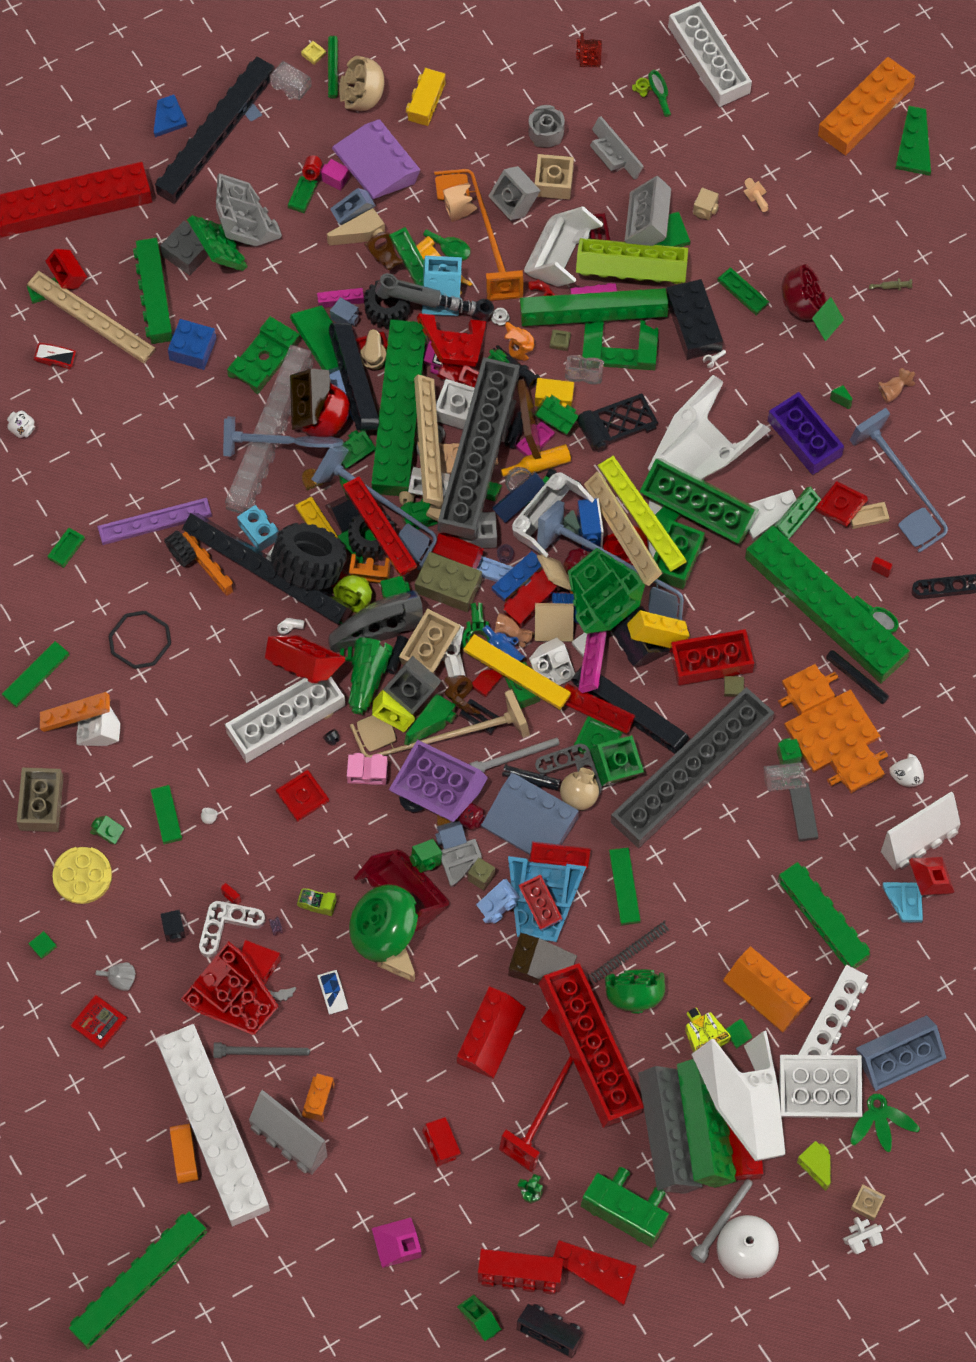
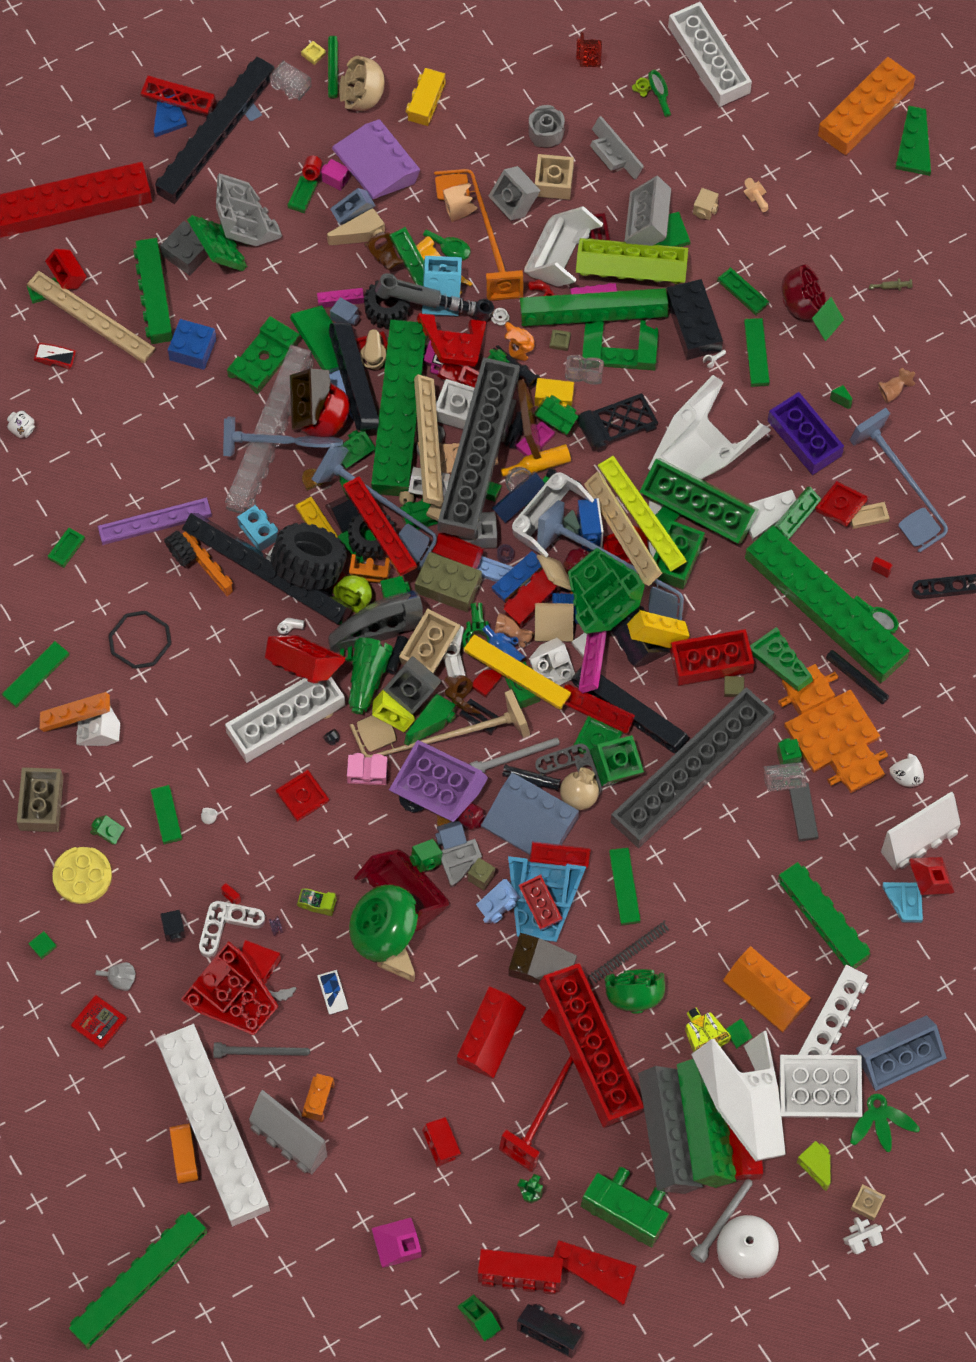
none -> red fence [140,75,216,115]
none -> green tile [744,318,770,387]
none -> green wing [750,627,813,691]

